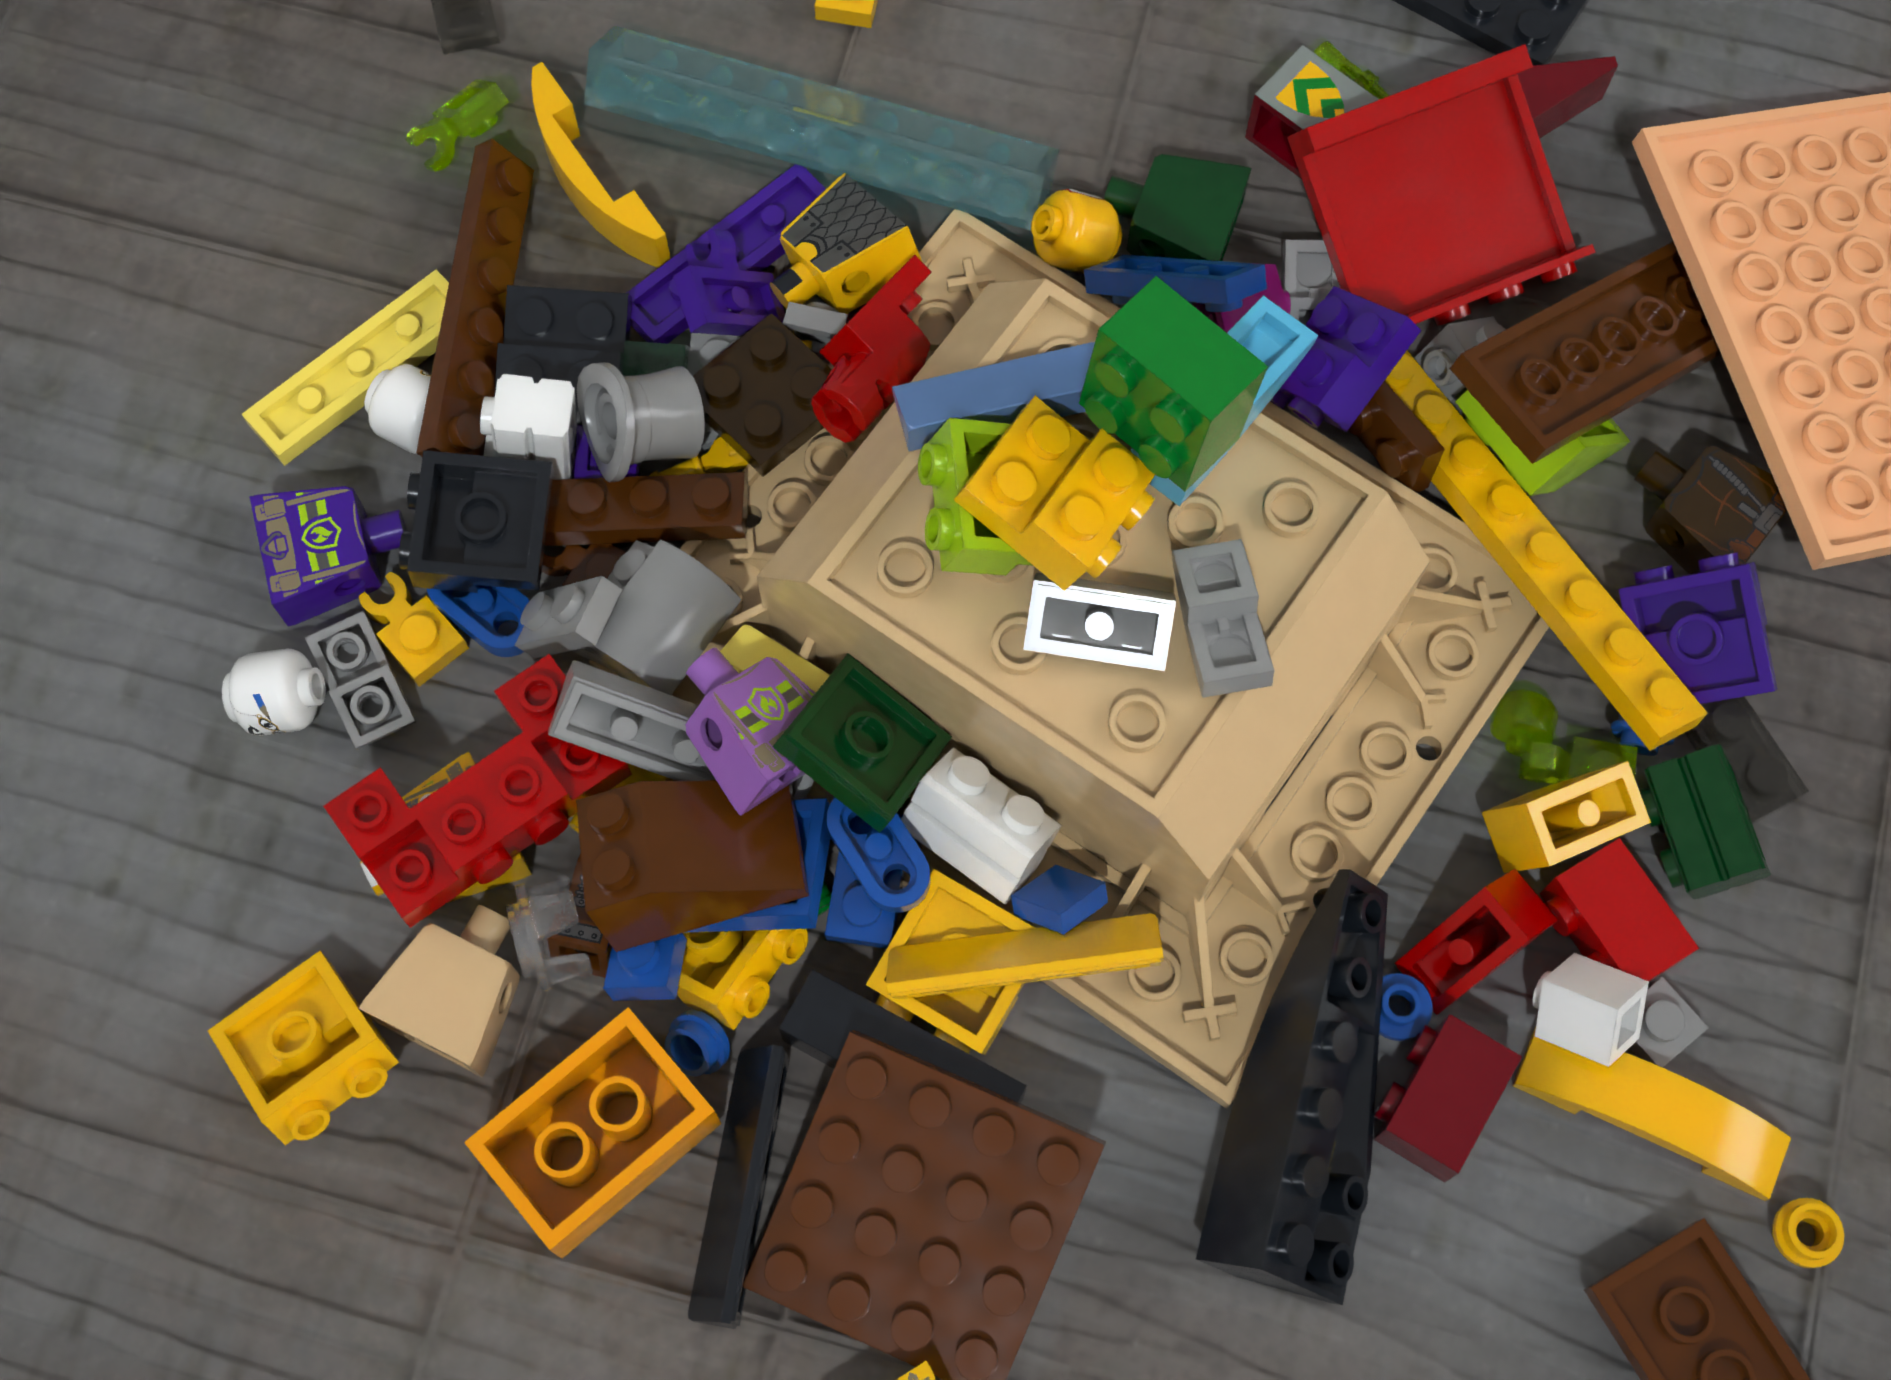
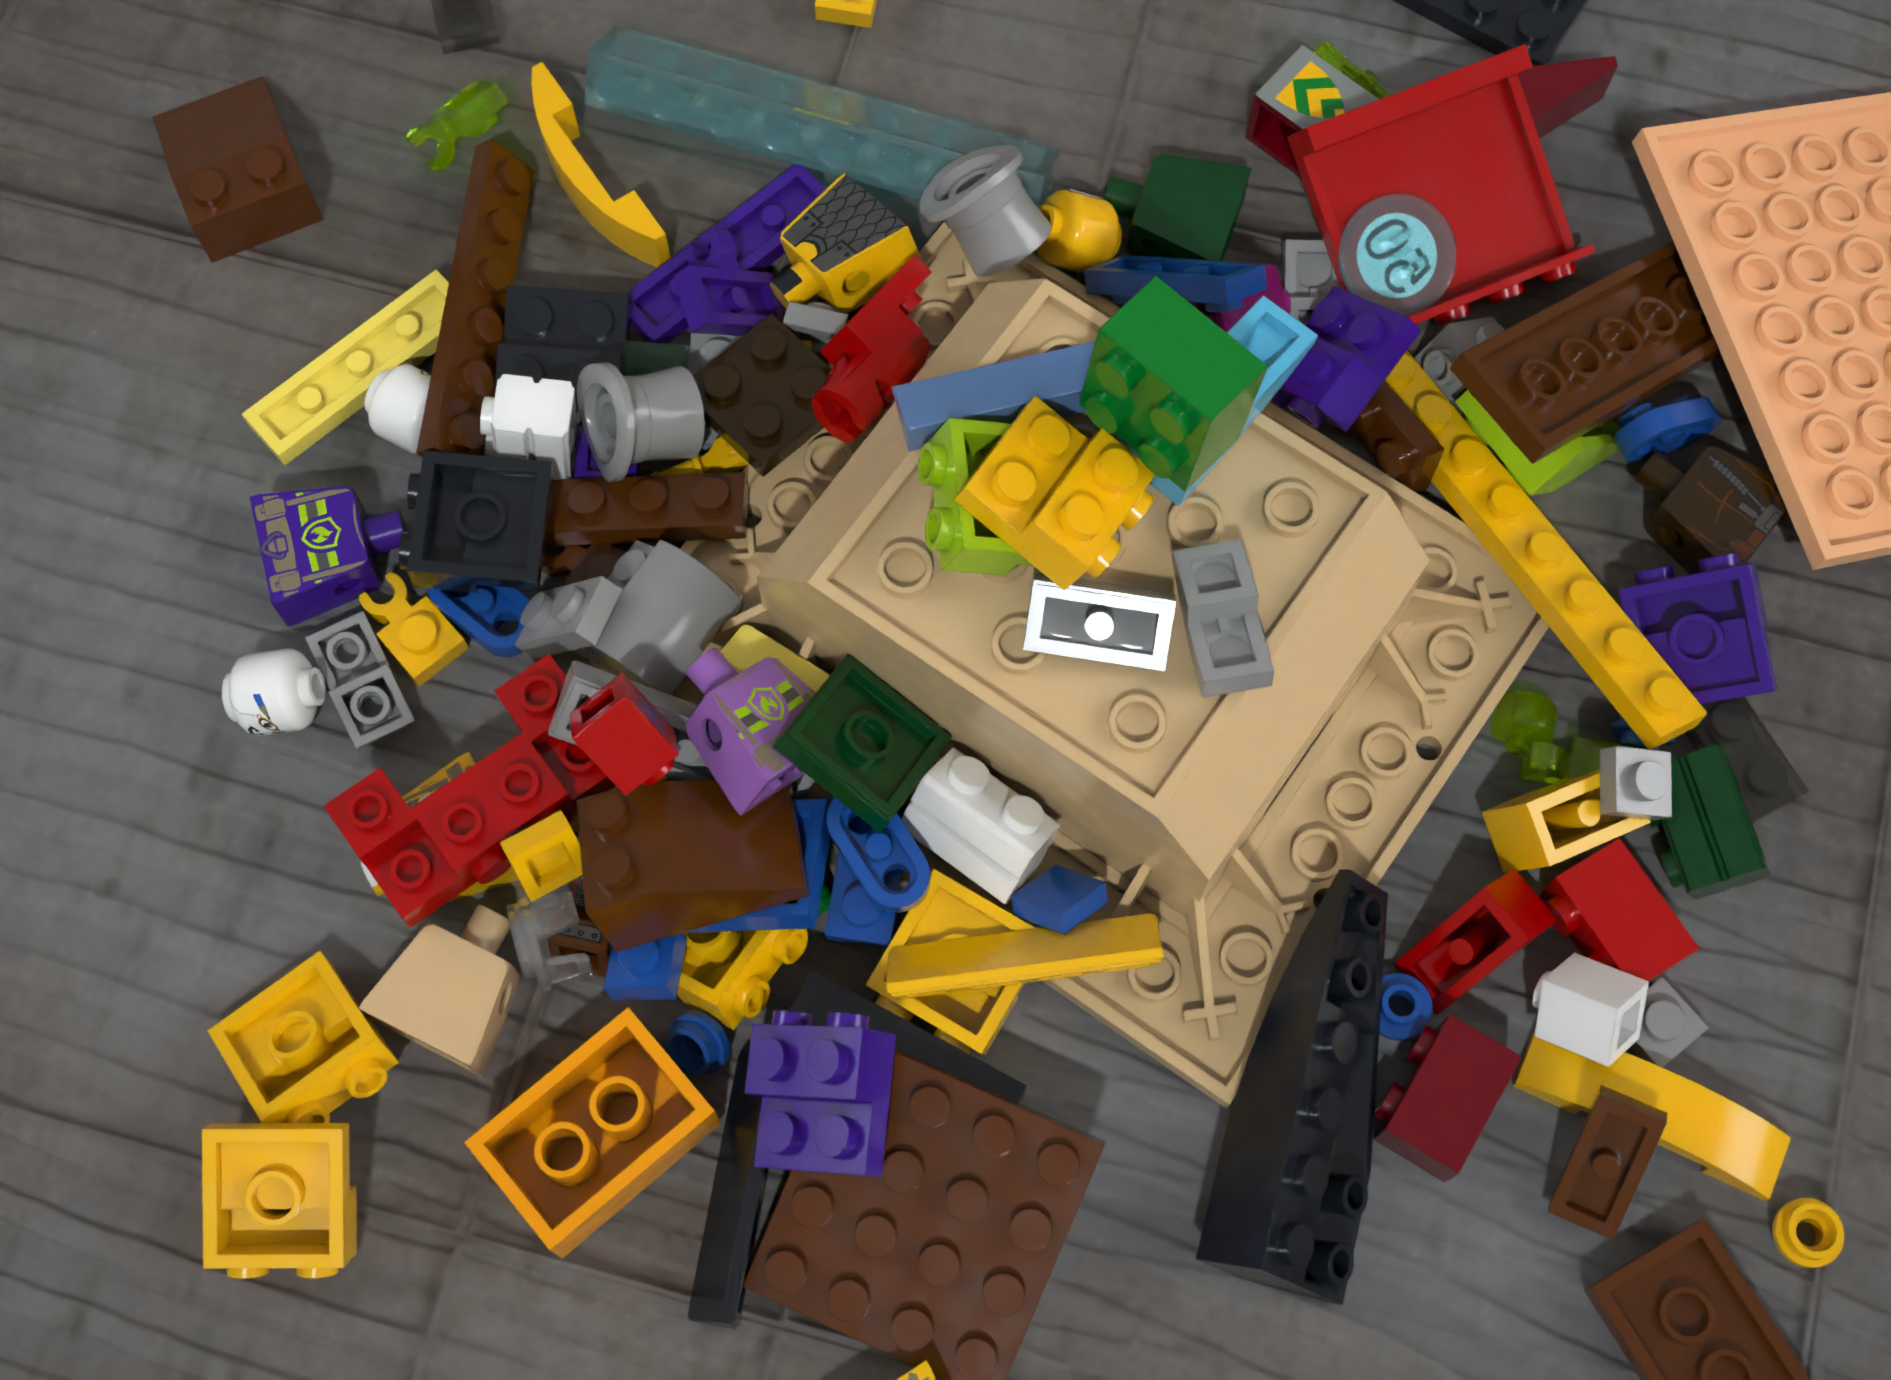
none -> reddish brown slope [153,76,323,263]
none -> yellow plate [202,1123,357,1279]
none -> yellow plate [500,810,582,902]
none -> red brick [570,672,679,796]
none -> dark purple plate [744,1011,896,1178]
none -> light grey piece [919,145,1052,277]
none -> clear light blue piece [1339,194,1456,316]
none -> reddish brown plate [1547,1085,1668,1240]
none -> light grey plate [1600,746,1672,820]
none -> blue plate [1613,394,1722,462]

